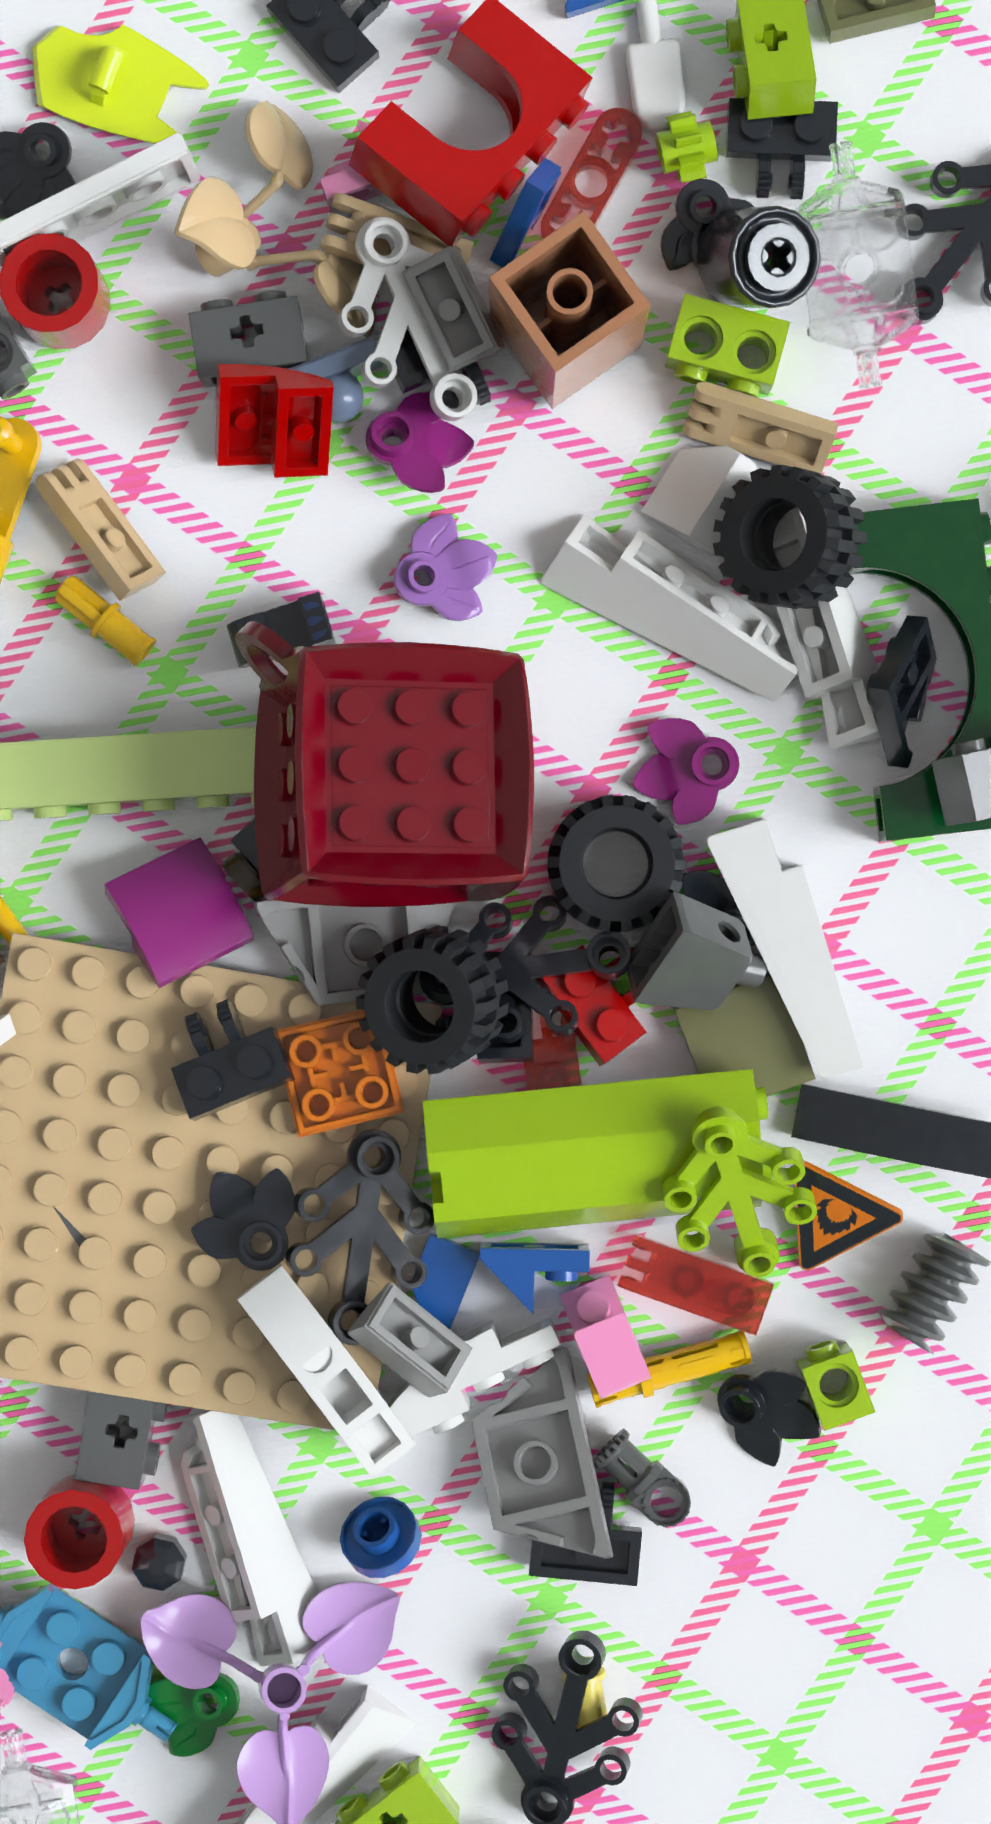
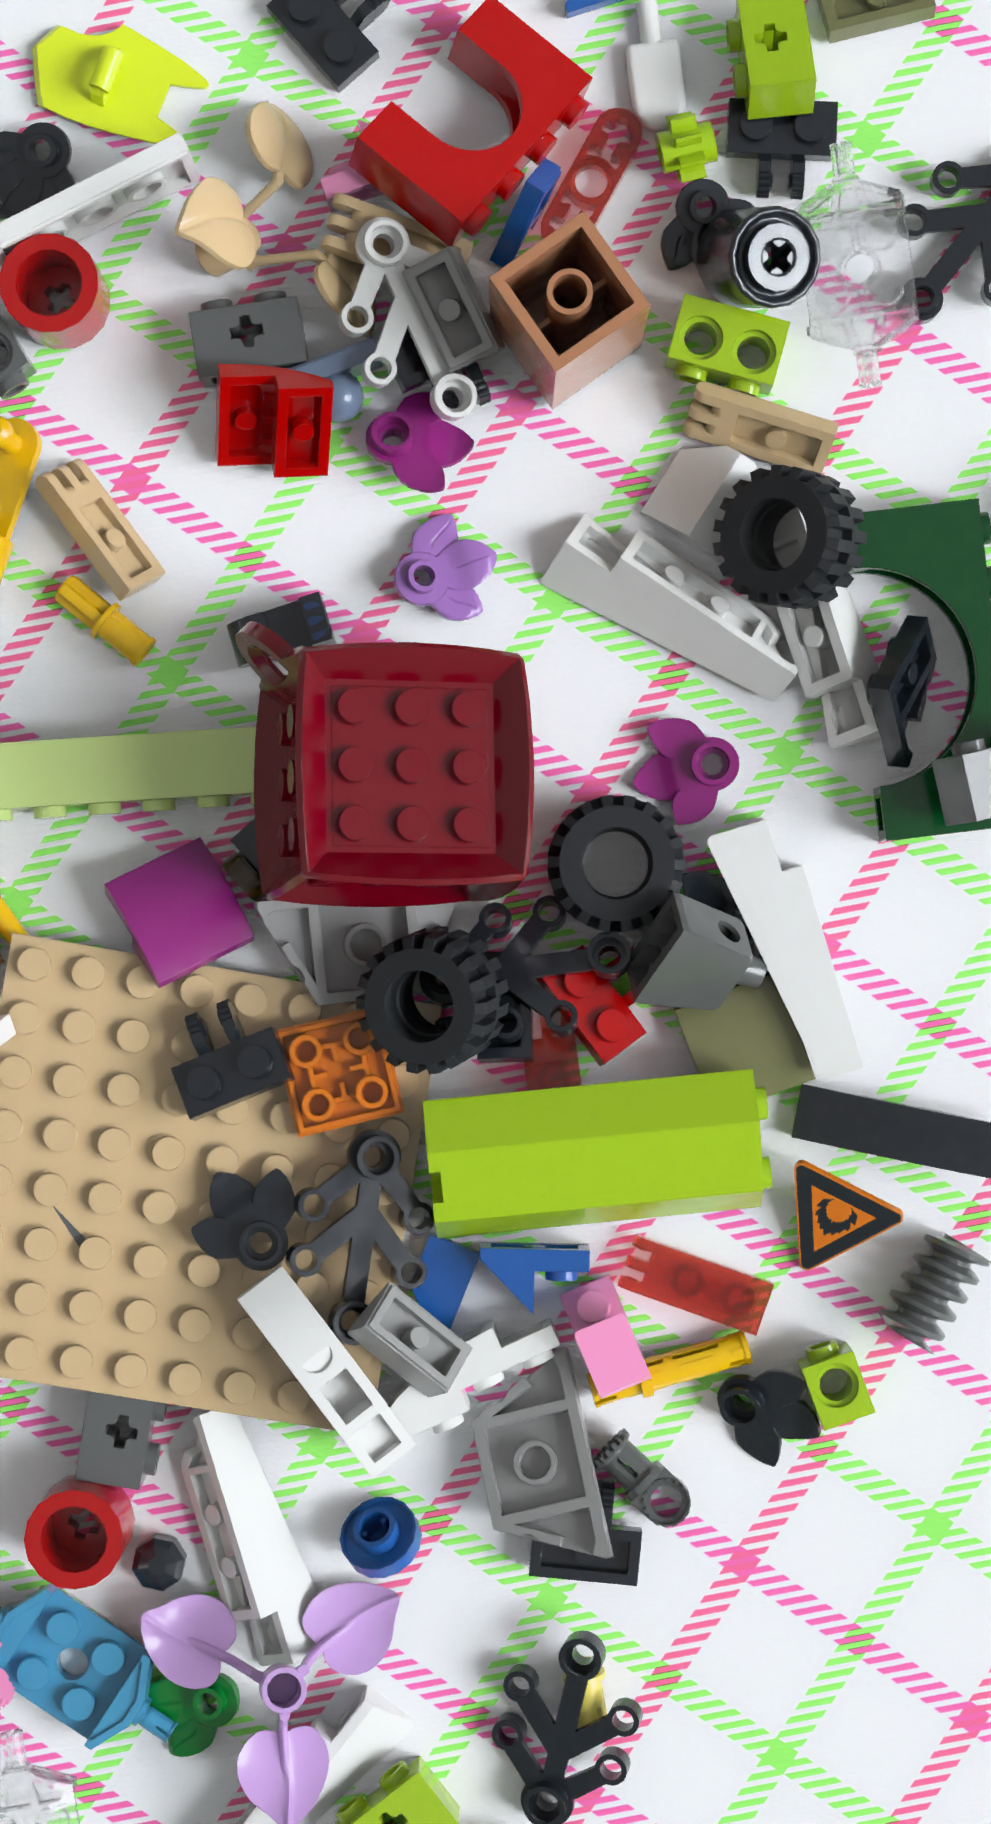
lime plant [662,1107,817,1277] -> none

